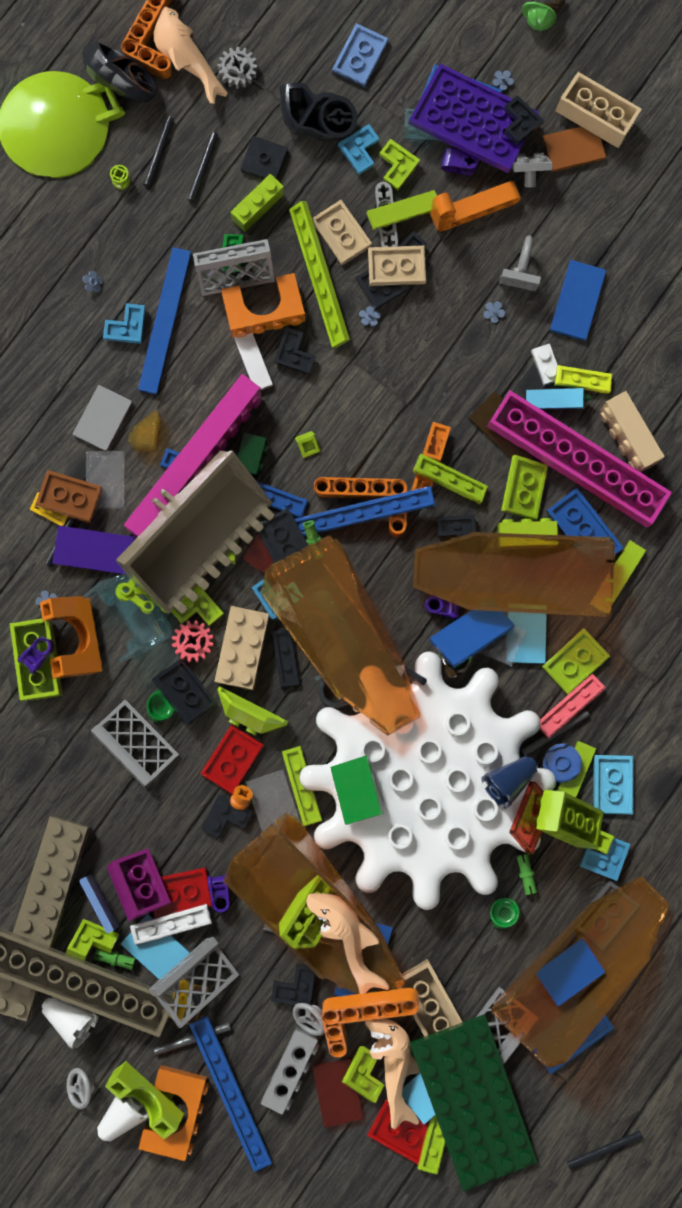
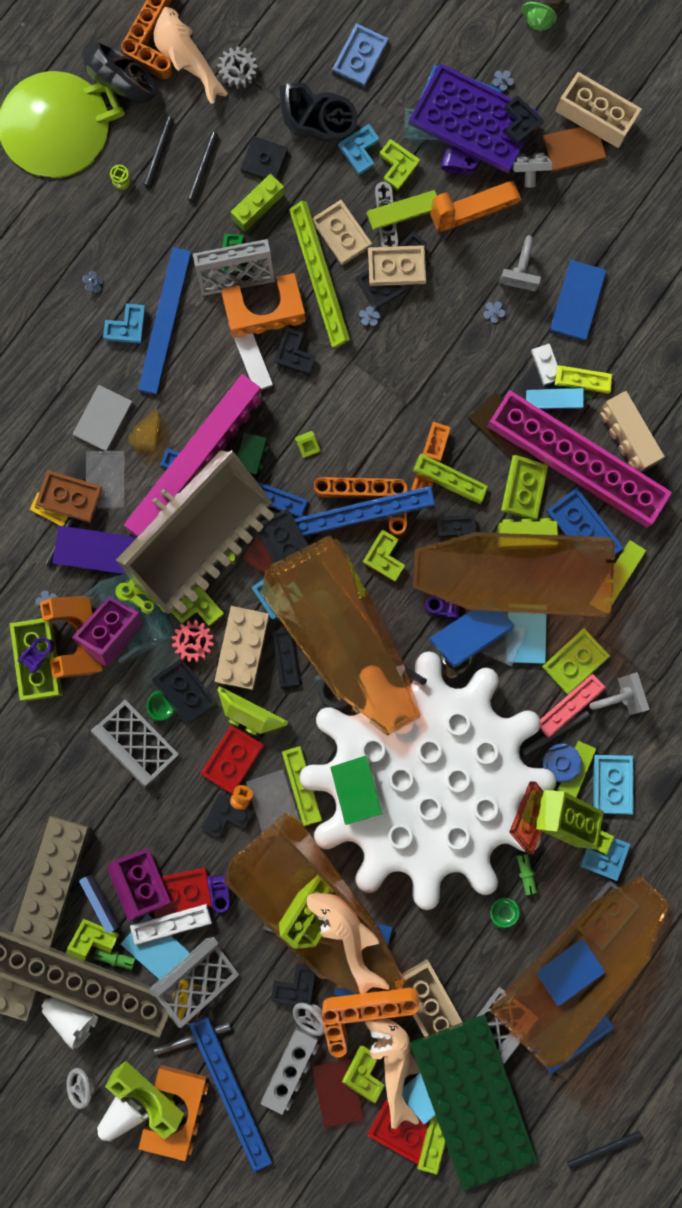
bright green pin [303,520,325,560] -> none
dark blue cone [481,756,538,809] -> none
none -> magenta slope [72,596,143,667]
none -> lime plate [362,530,405,582]
none -> light grey tile [590,672,650,715]

